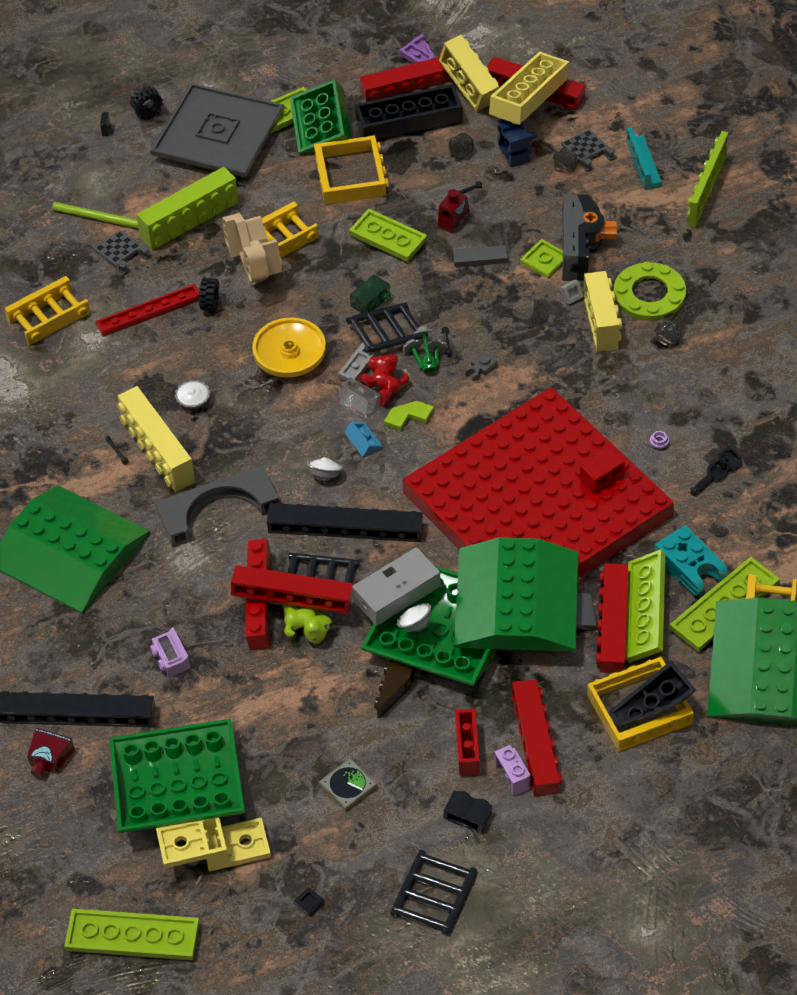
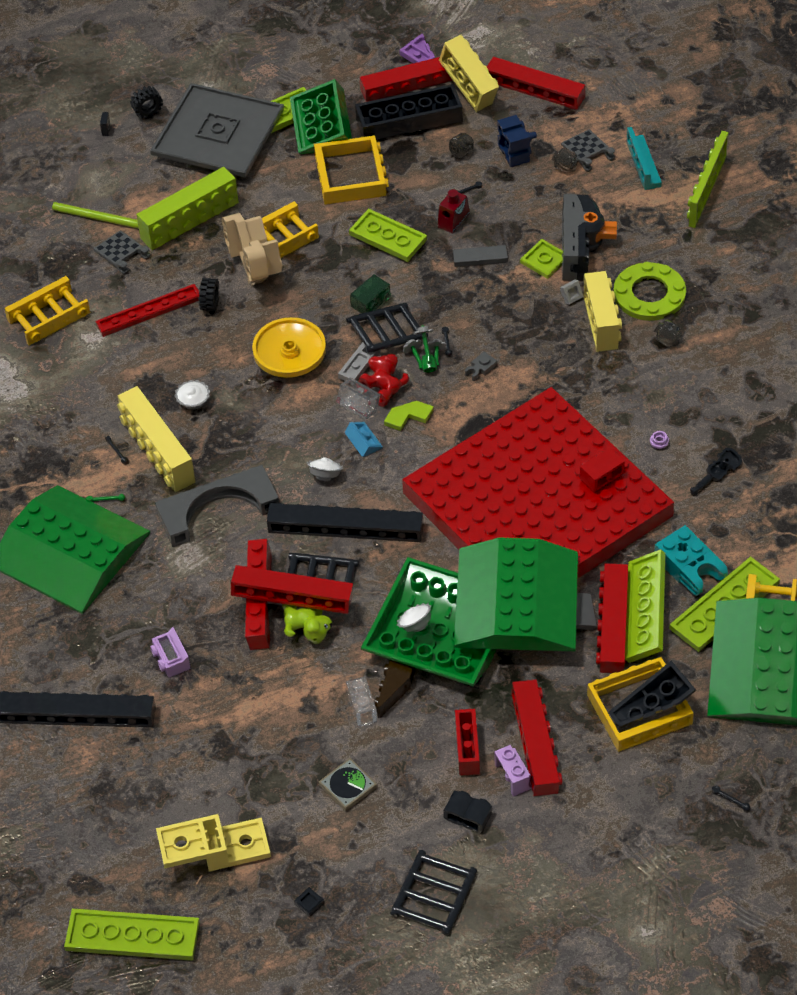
dark red torso [27,727,74,778] -> none
green slope [109,718,245,833] -> none
light grey brick [352,547,441,626] -> none
light yellow brick [489,51,569,125] -> none
none -> green hinge [86,494,125,502]
none -> clear brick [346,676,377,727]
none -> black hinge [712,786,750,811]

